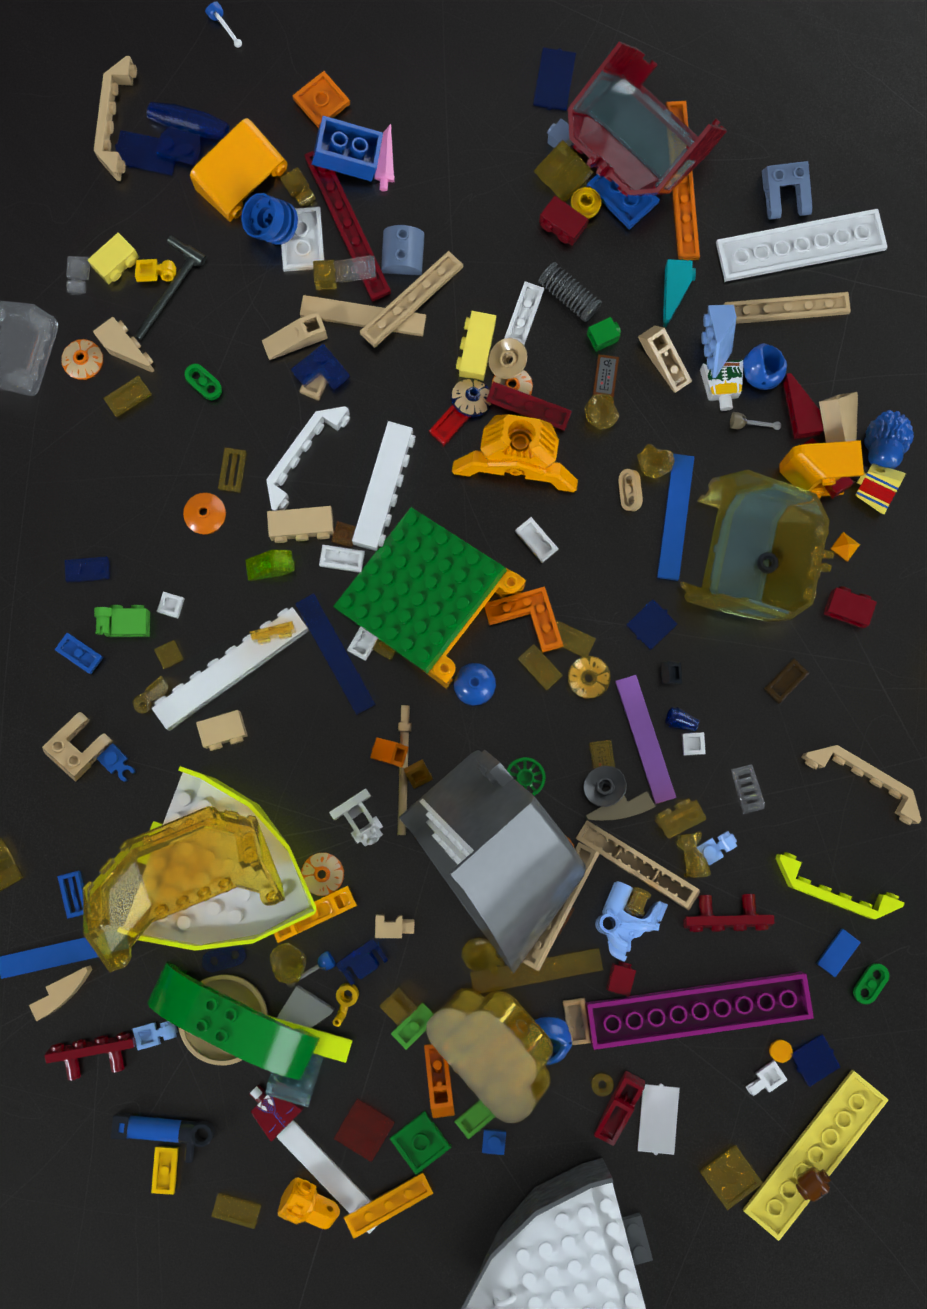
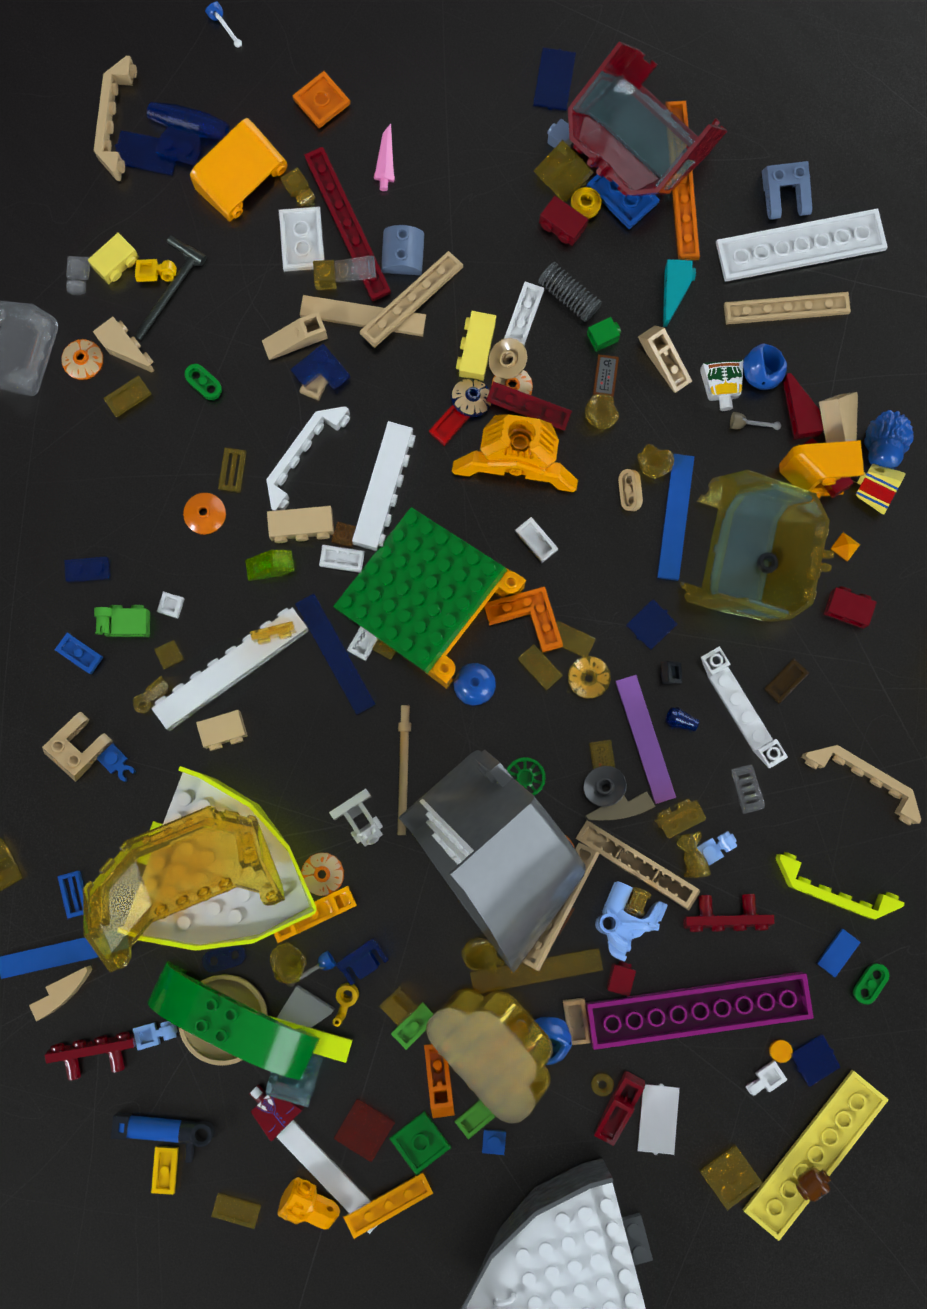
blue wheel [241,193,298,245] -> none
blue brick [311,116,383,181] -> none
orange brick [370,737,409,768] -> none
tan hips [375,914,414,938] -> none
pearl gold plate [404,759,433,789] -> none
white tile [681,732,706,756] -> none
light blue slope [701,305,737,378] -> none
none -> white slope [701,646,788,768]

